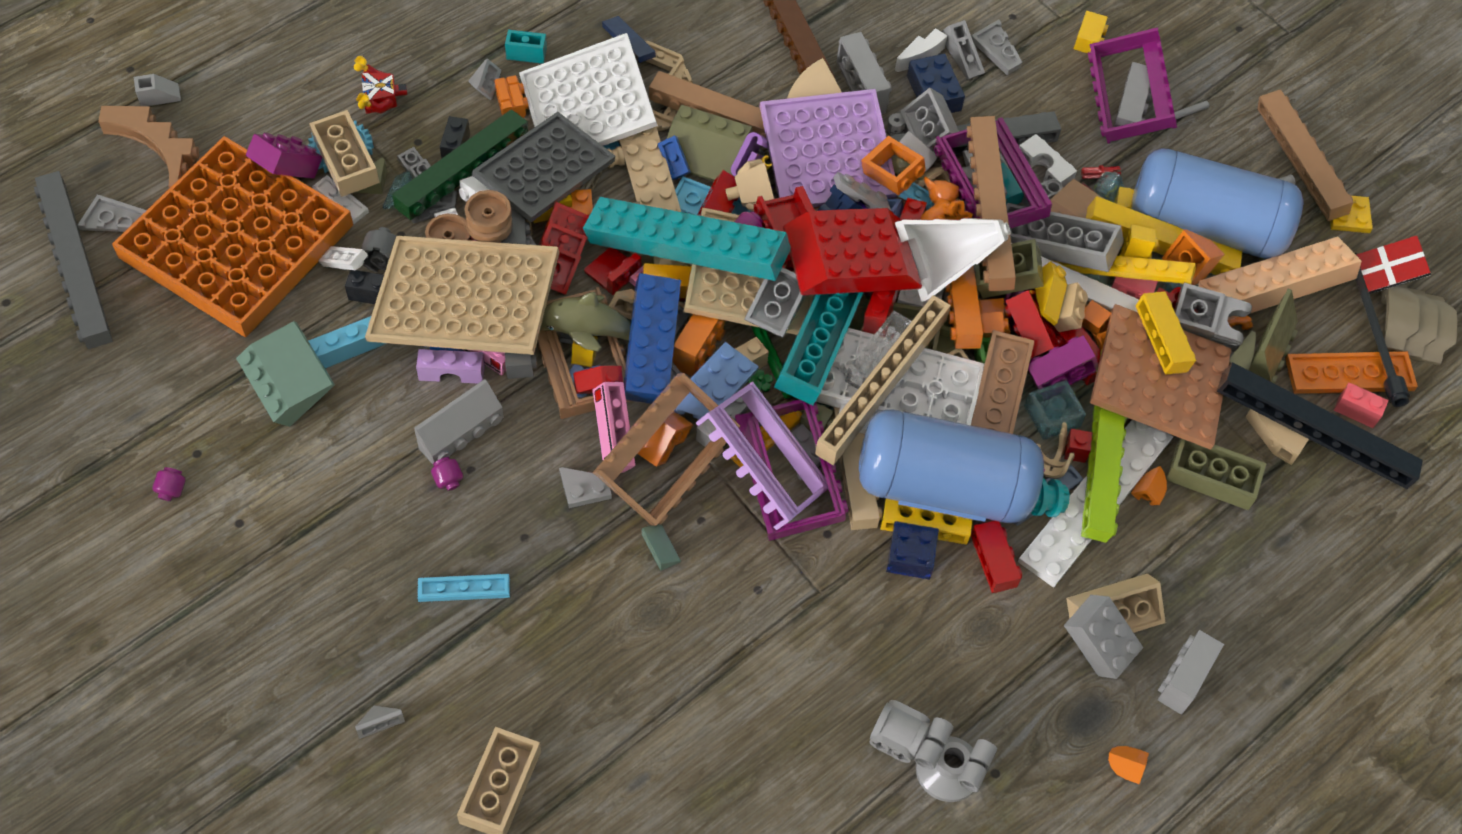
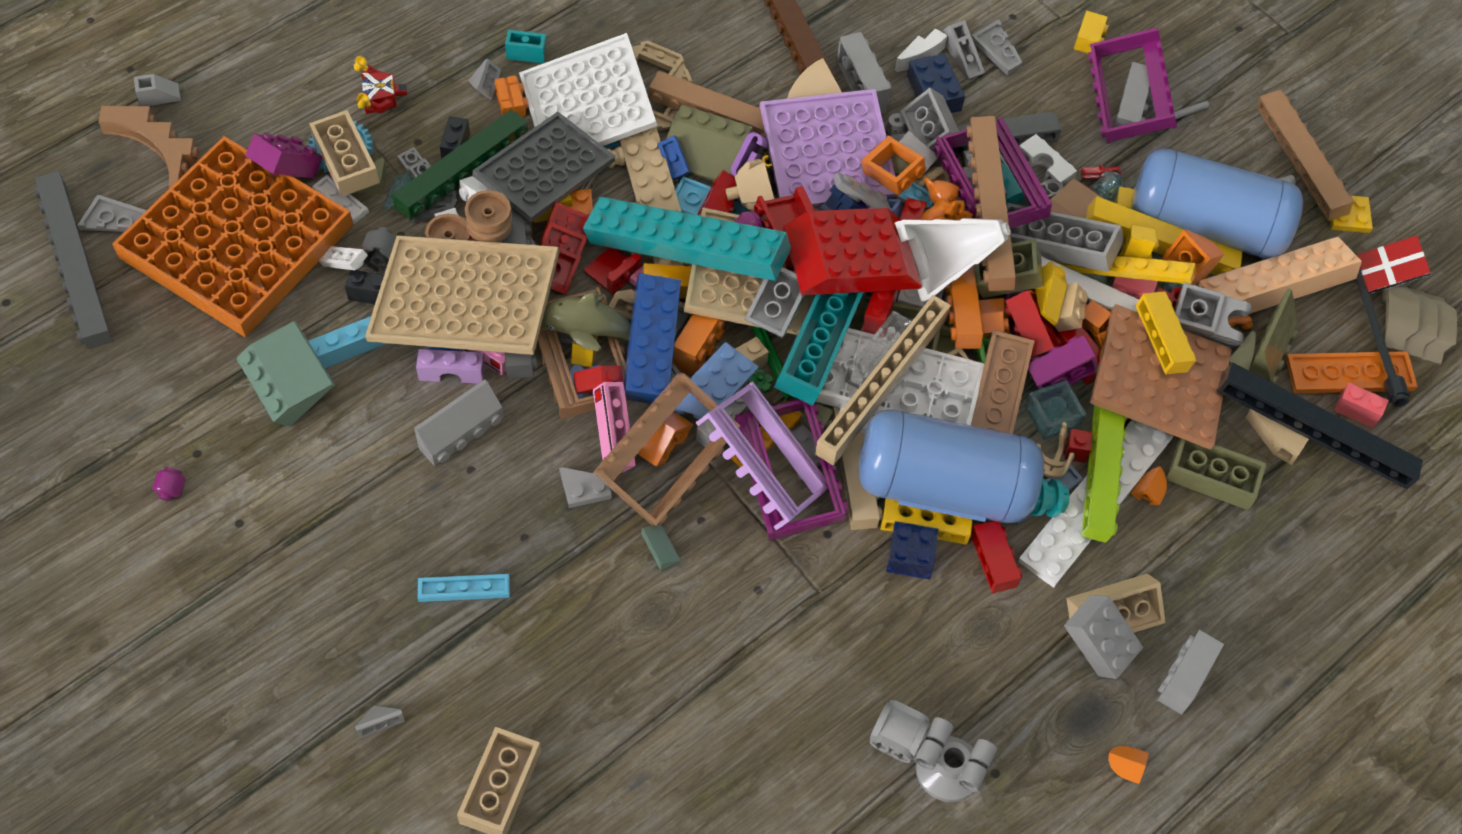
magenta head [431,457,464,491] -> none
dark blue tile [602,16,656,63] -> none

